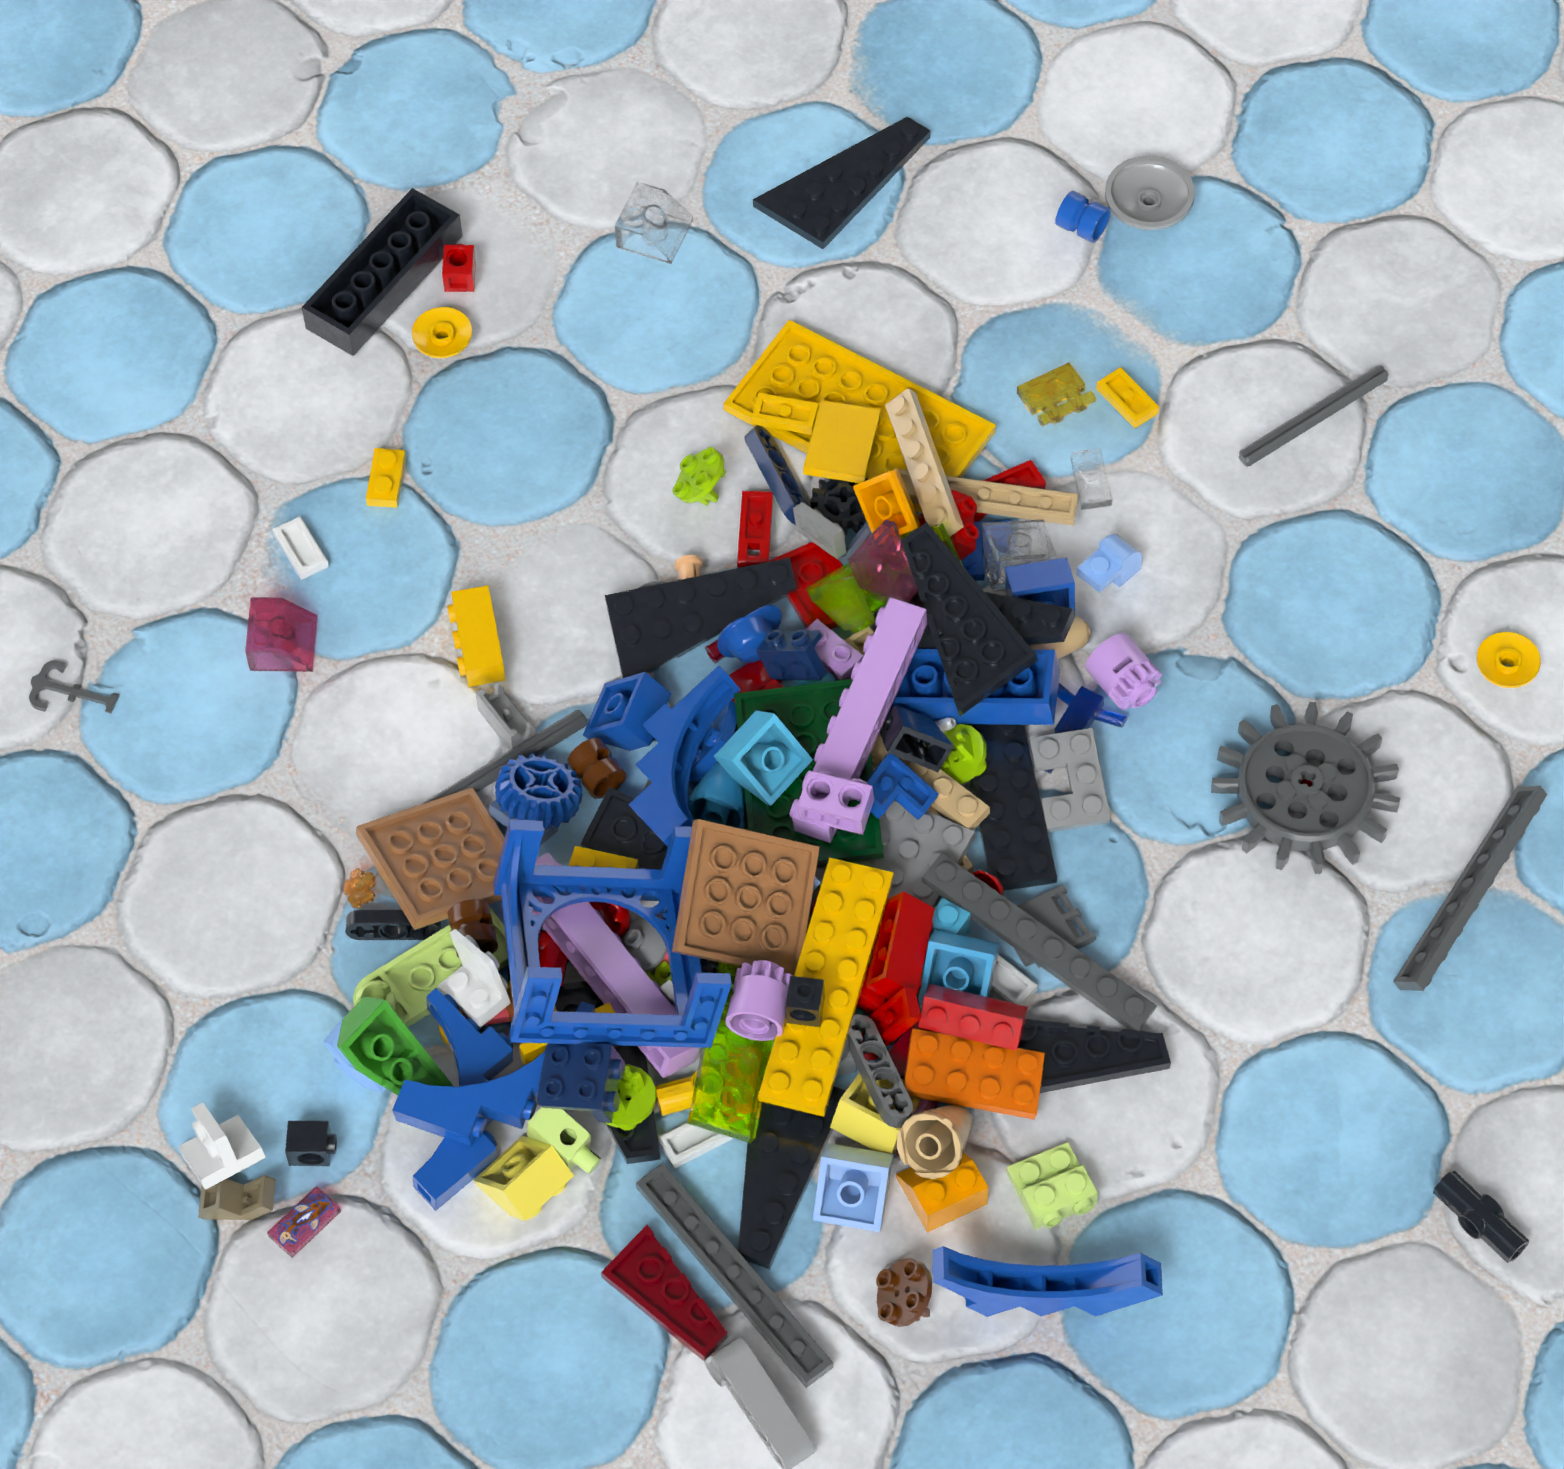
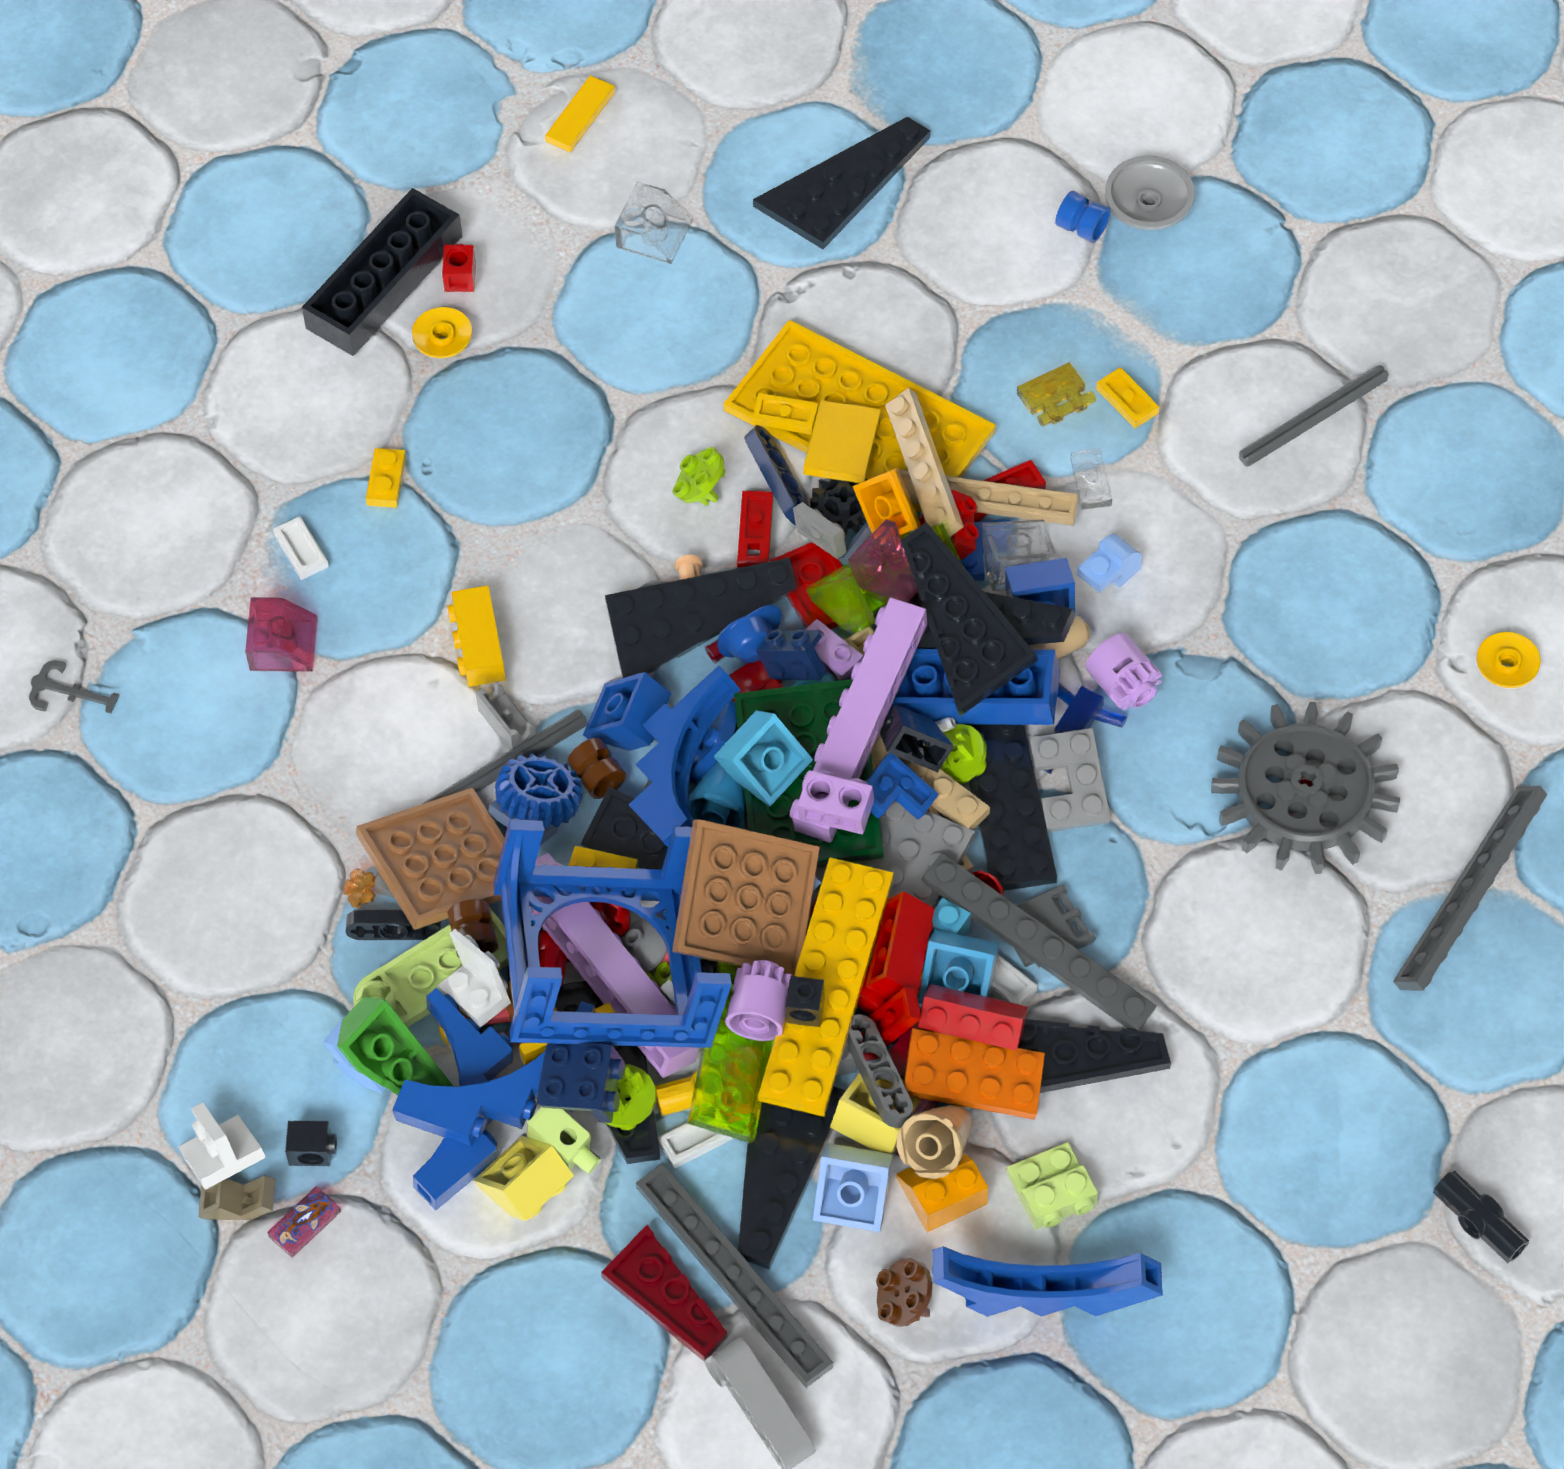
none -> yellow tile [545,75,615,153]

